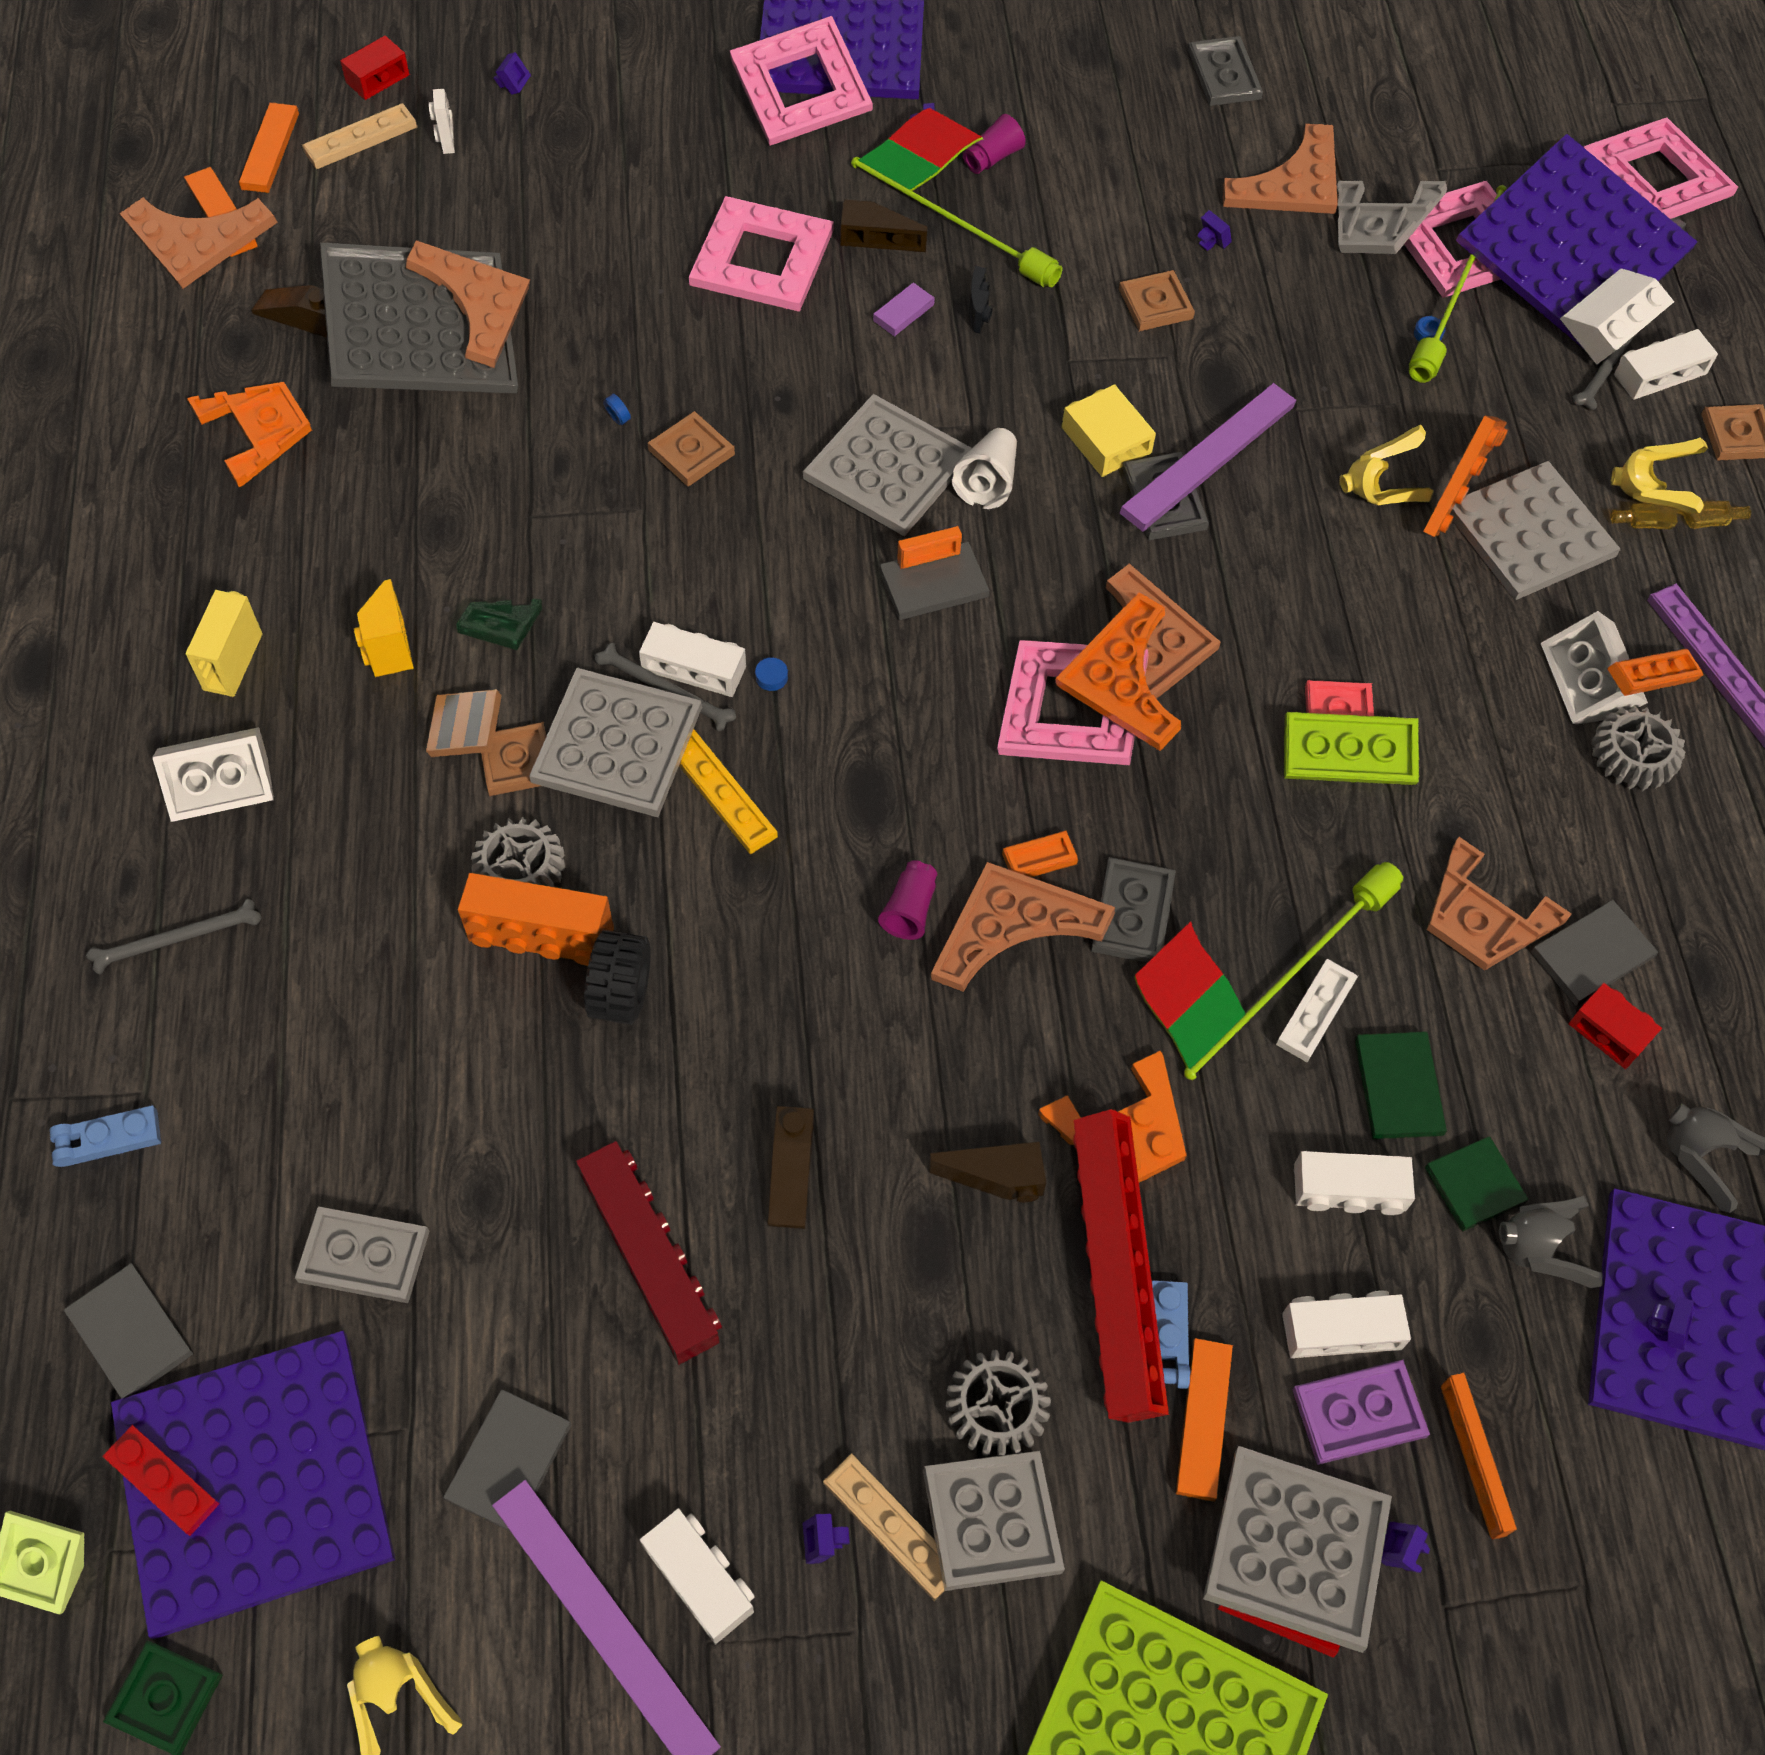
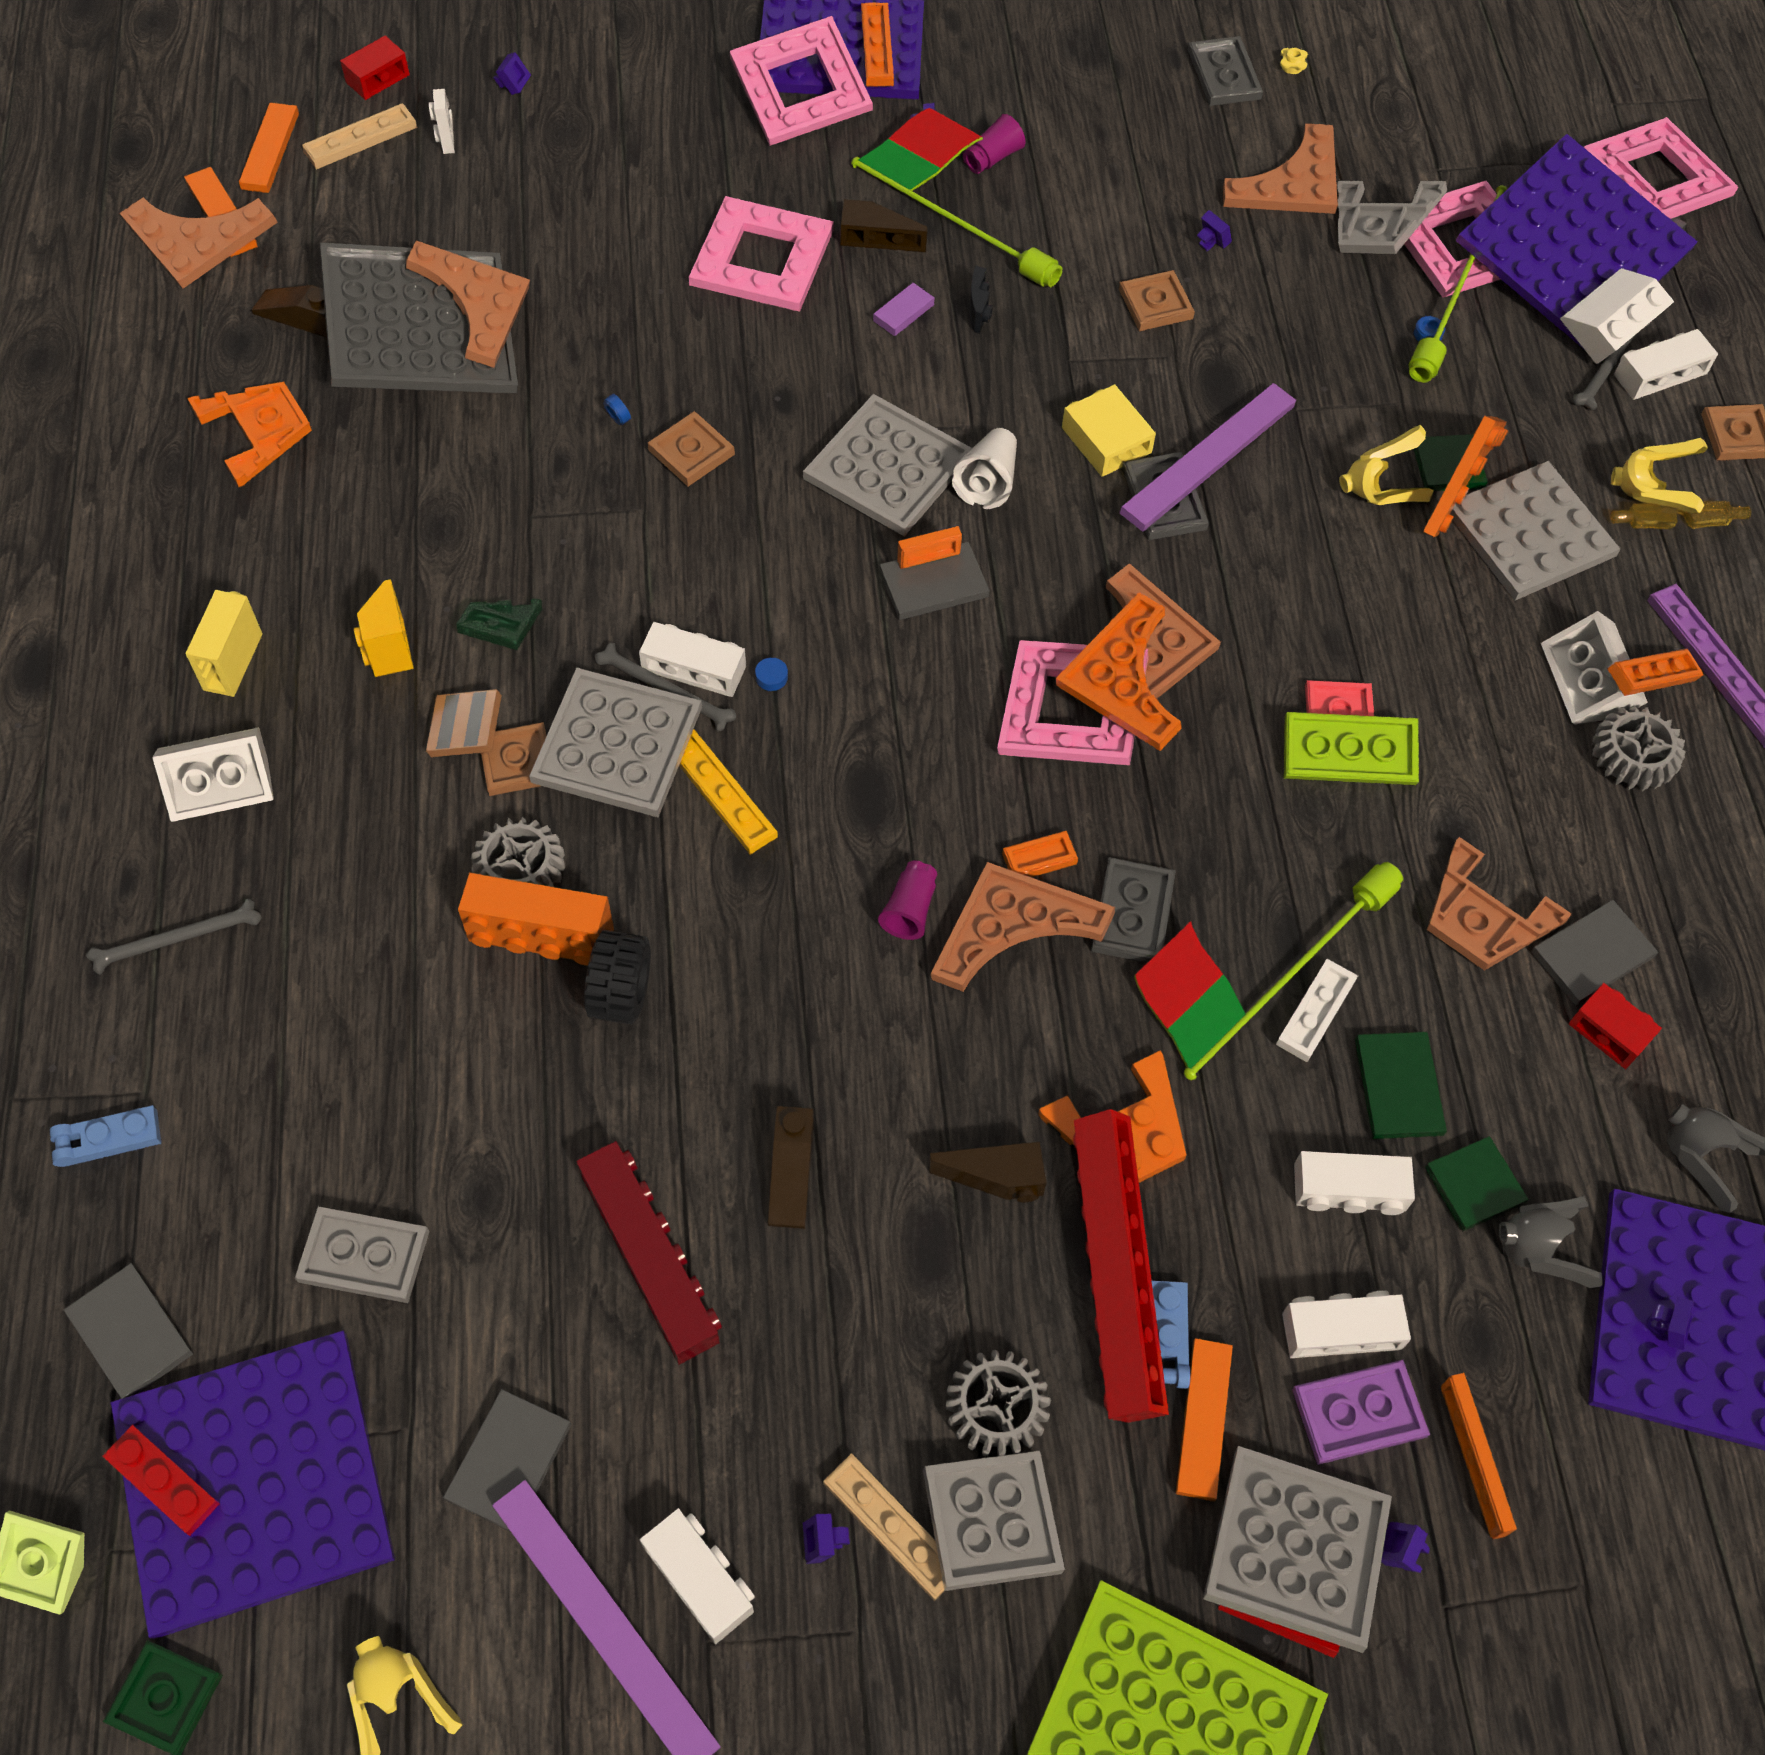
none -> orange tile [861,3,894,87]
none -> light yellow plate [1280,48,1308,74]
none -> dark green tile [1414,434,1488,491]

